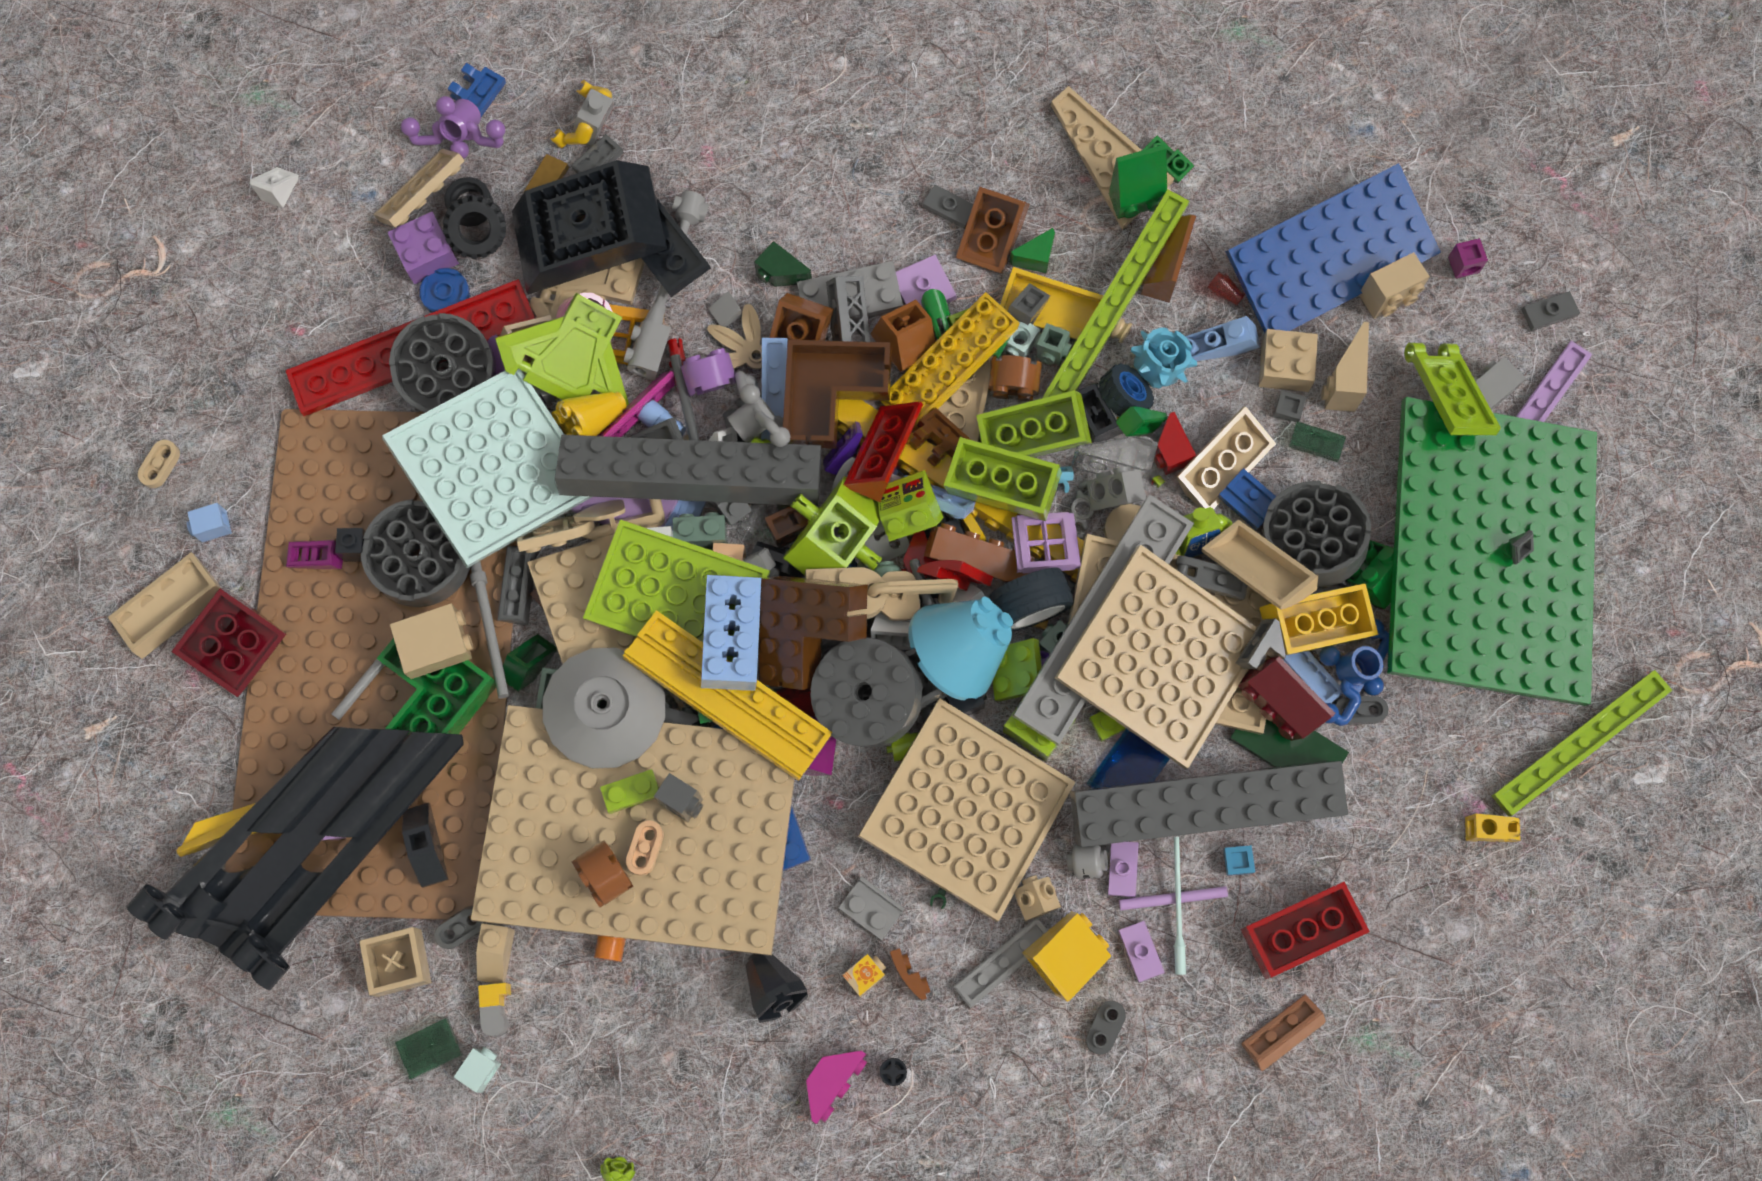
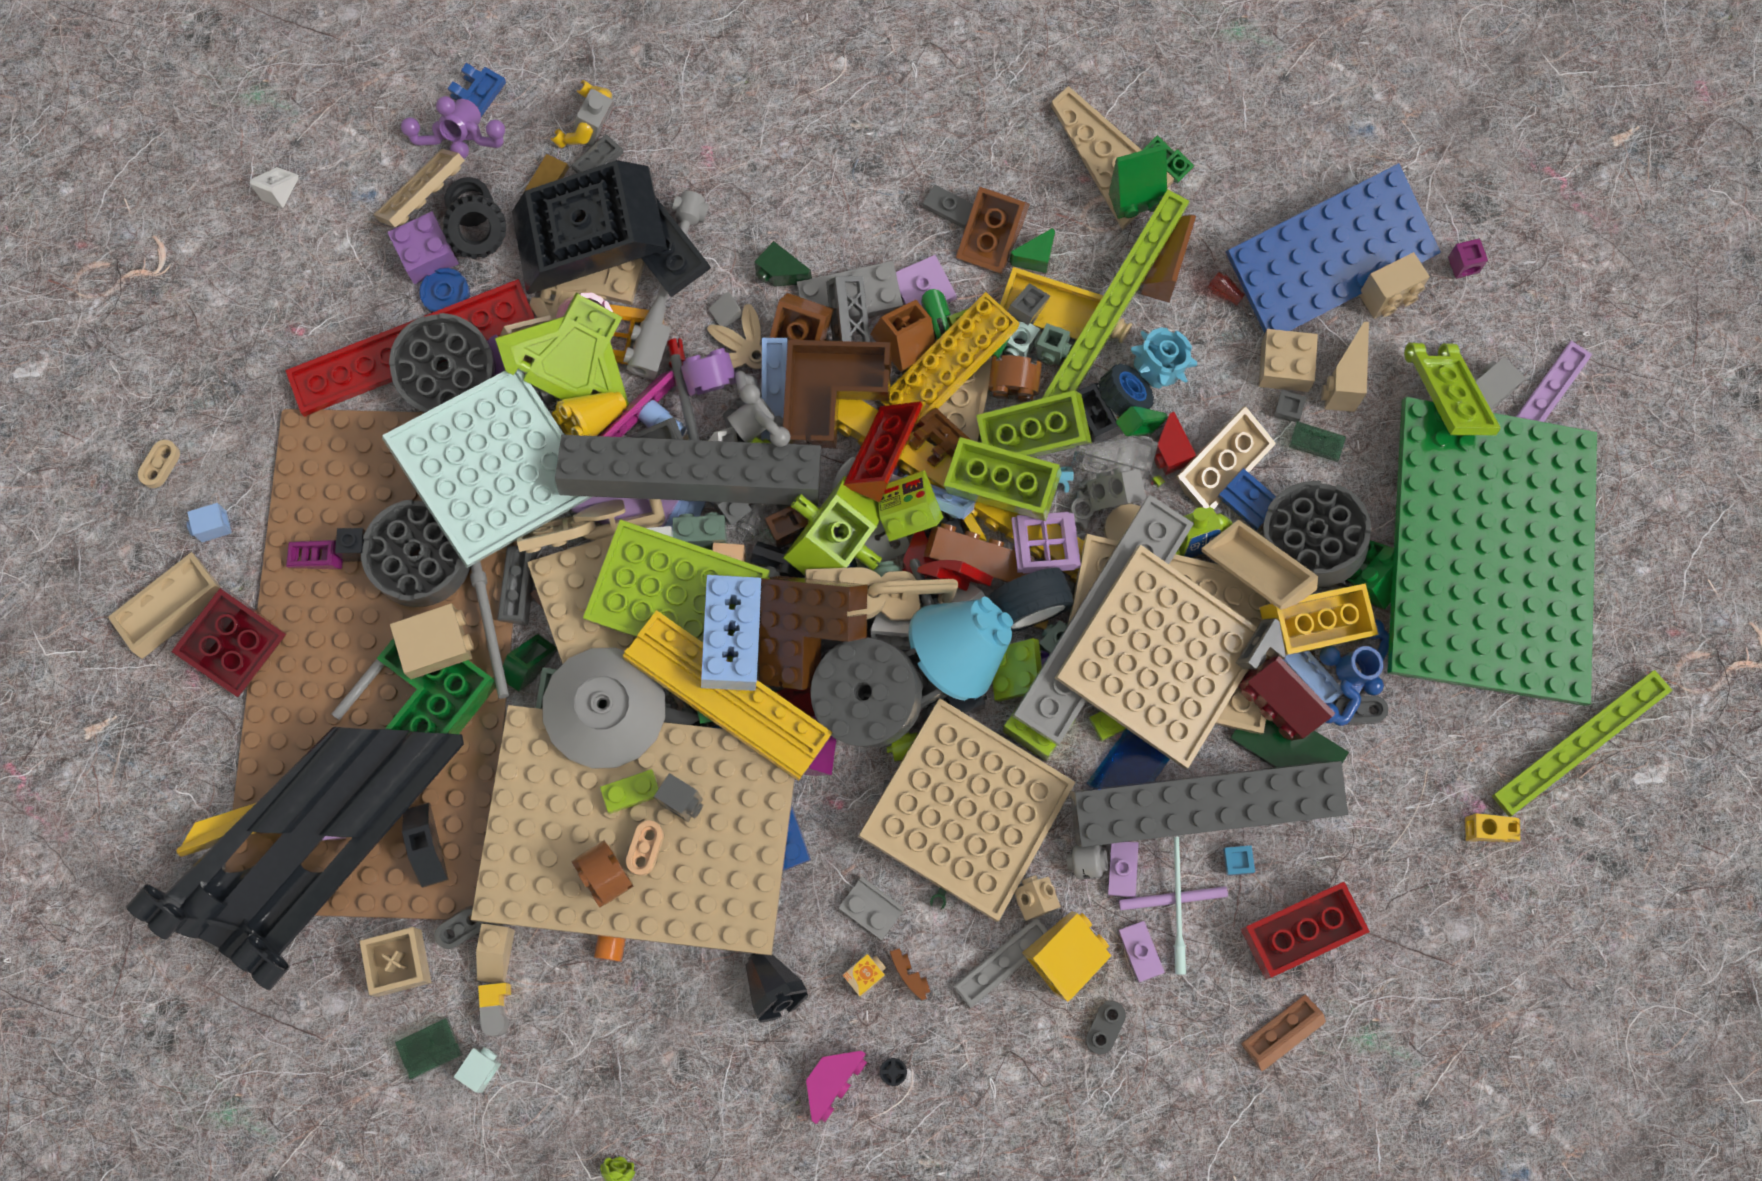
light grey slope [742,548,776,571] -> none
dark purple slope [823,421,863,475] -> none
dark grey plate [1176,556,1248,600] -> none
light blue slope [1185,316,1260,361] -> none
dark grey slope [1509,530,1534,565] -> none
dark grey plate [1521,291,1580,331] -> none

